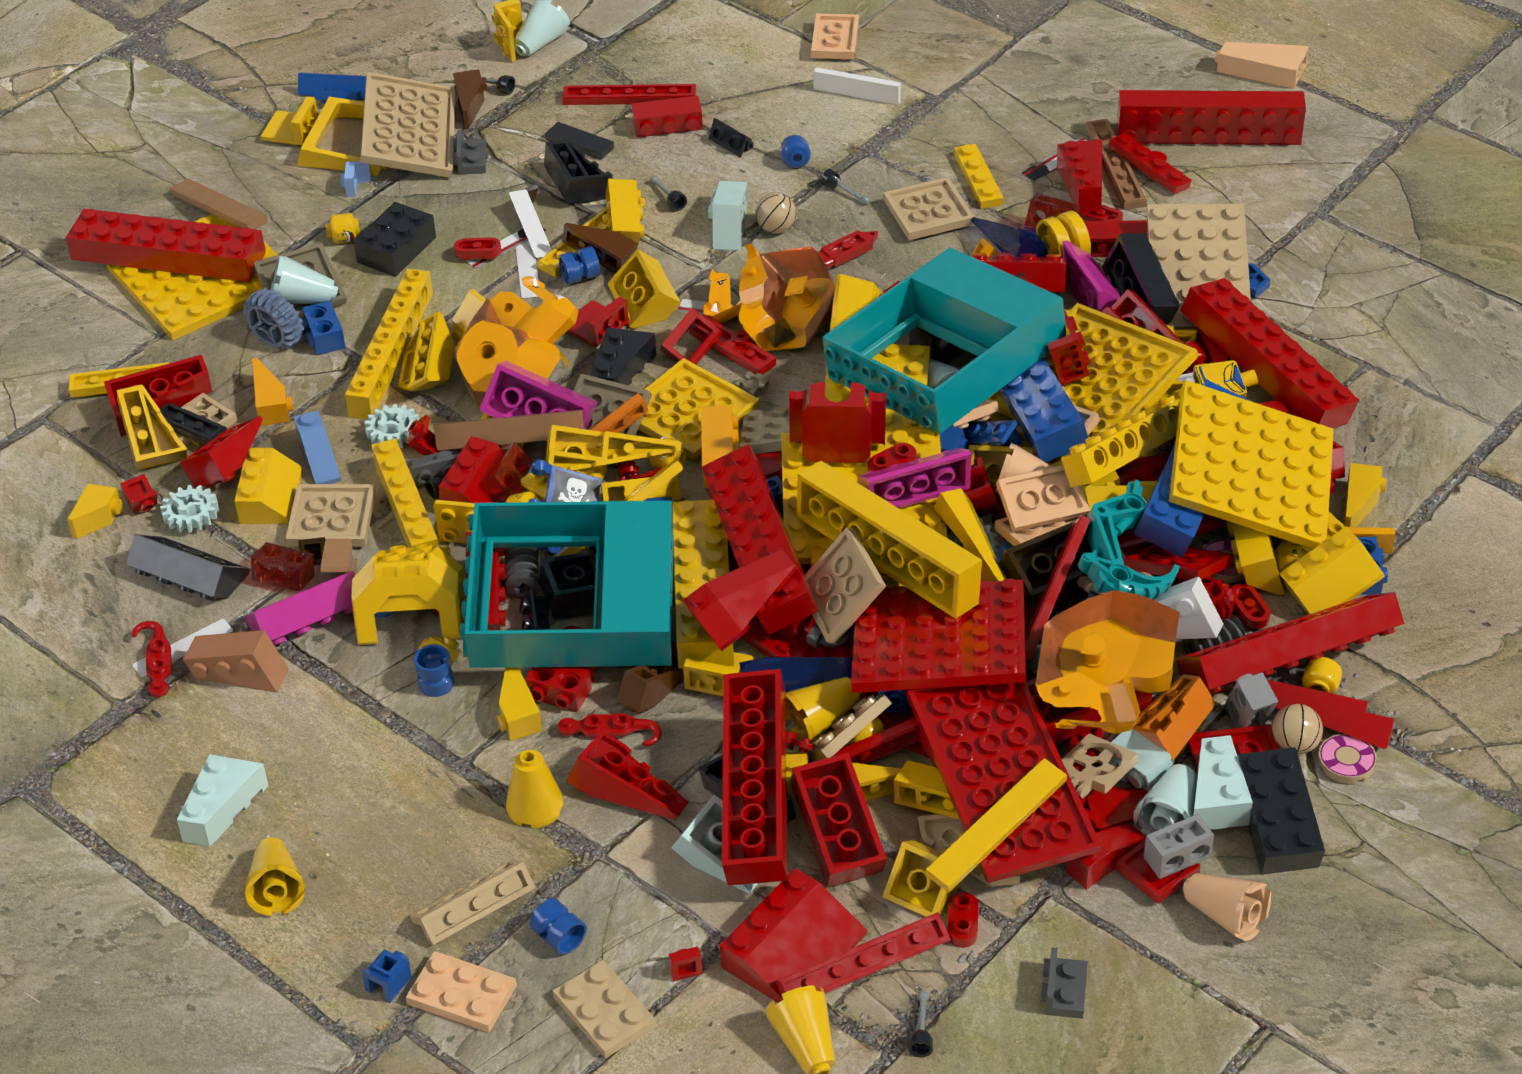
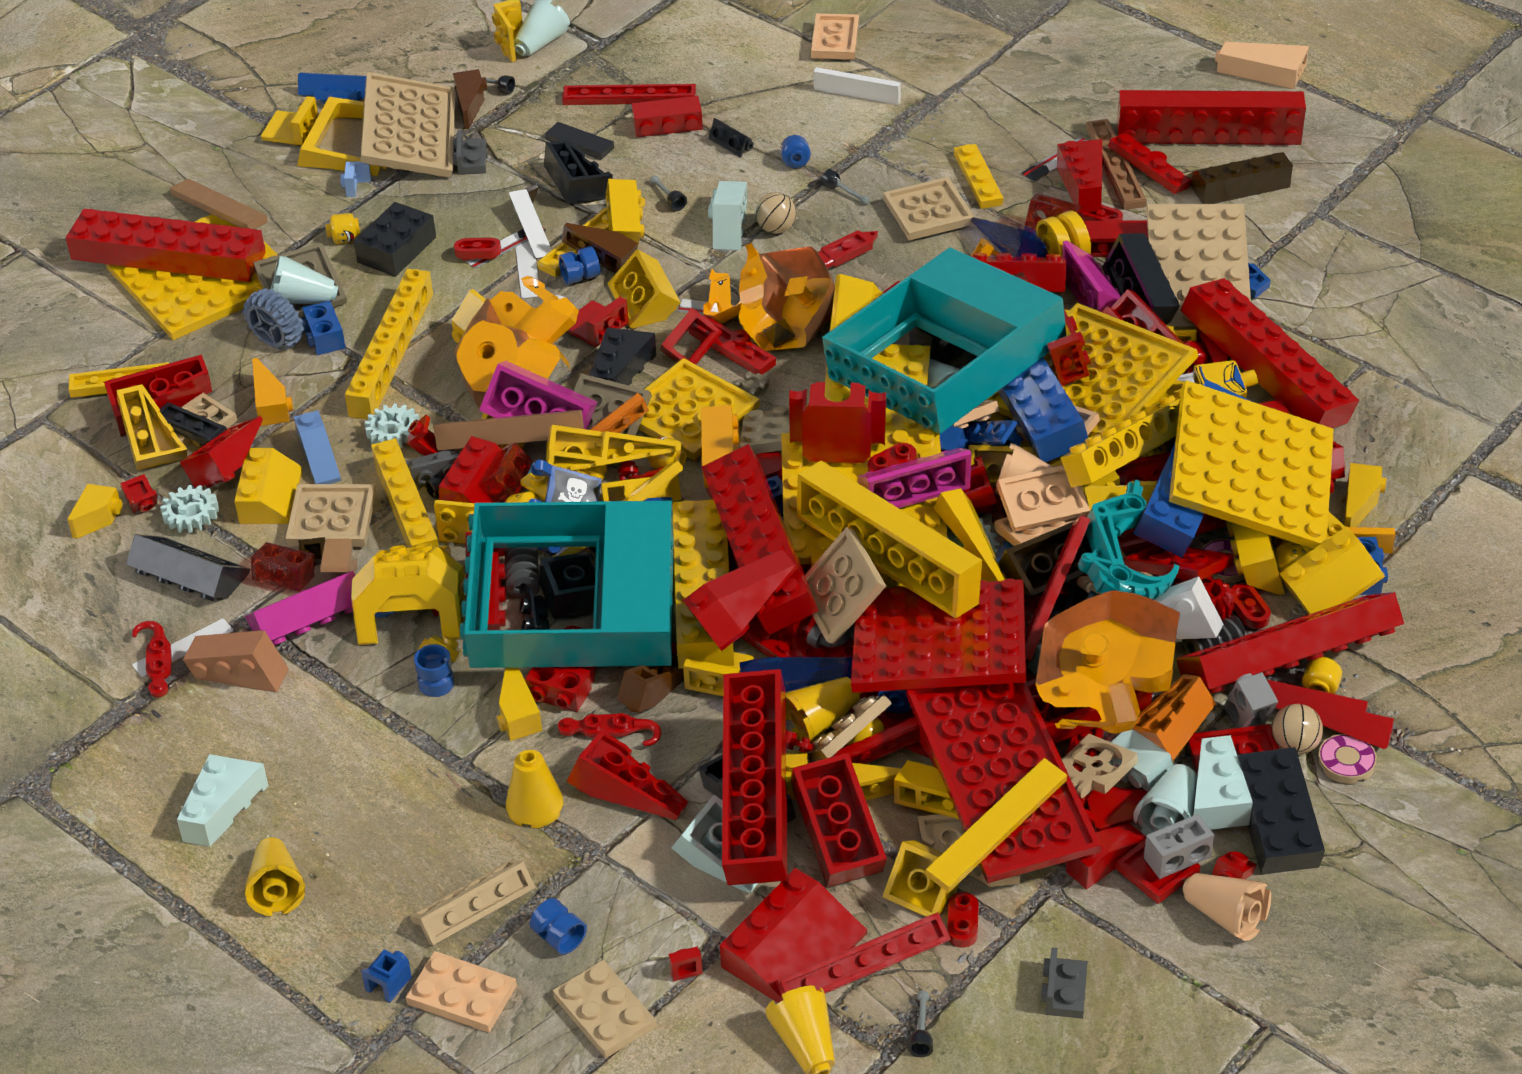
yellow wedge [398,311,455,391] -> none
none -> dark brown slope [1186,152,1293,204]
none -> red bracket [1211,851,1257,879]

